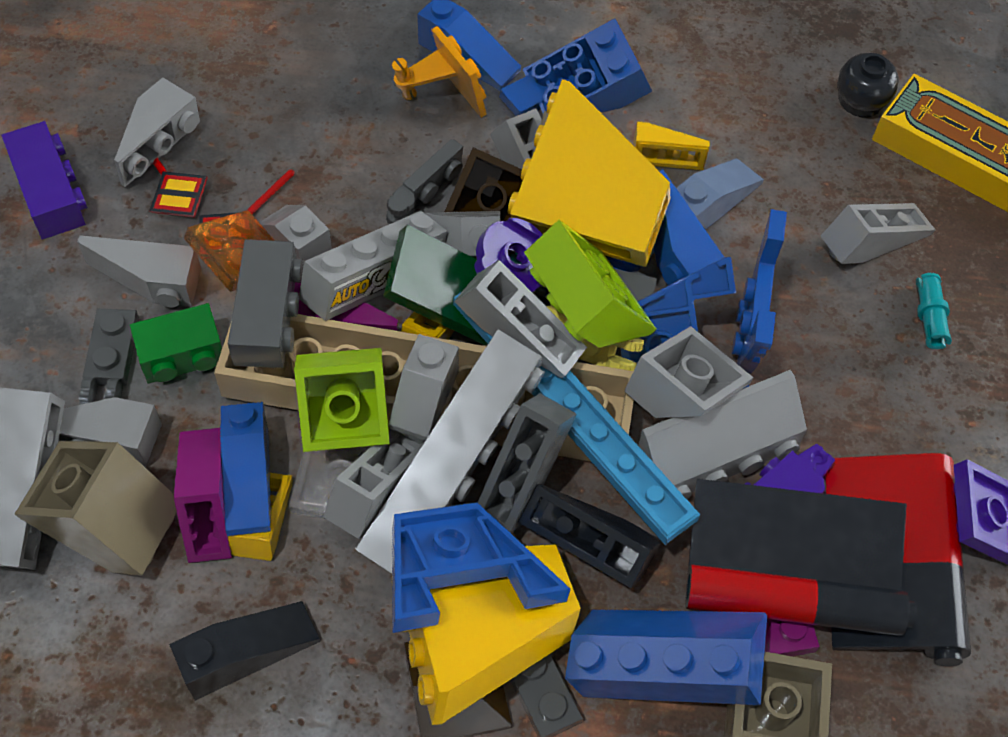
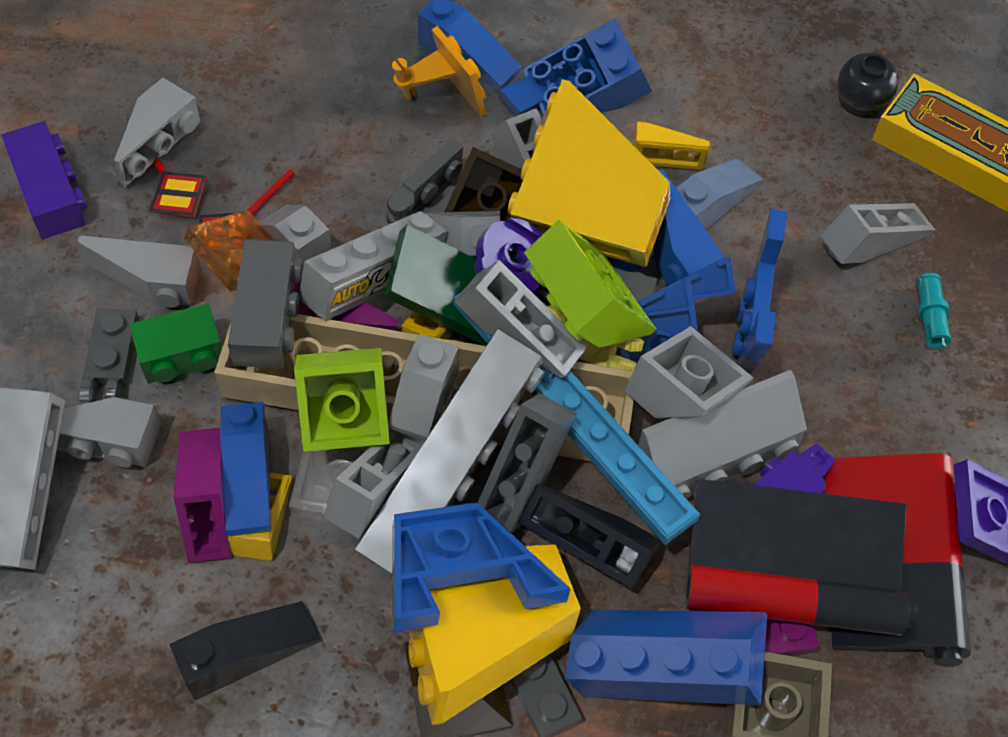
dark tan slope [15,441,177,576] -> none

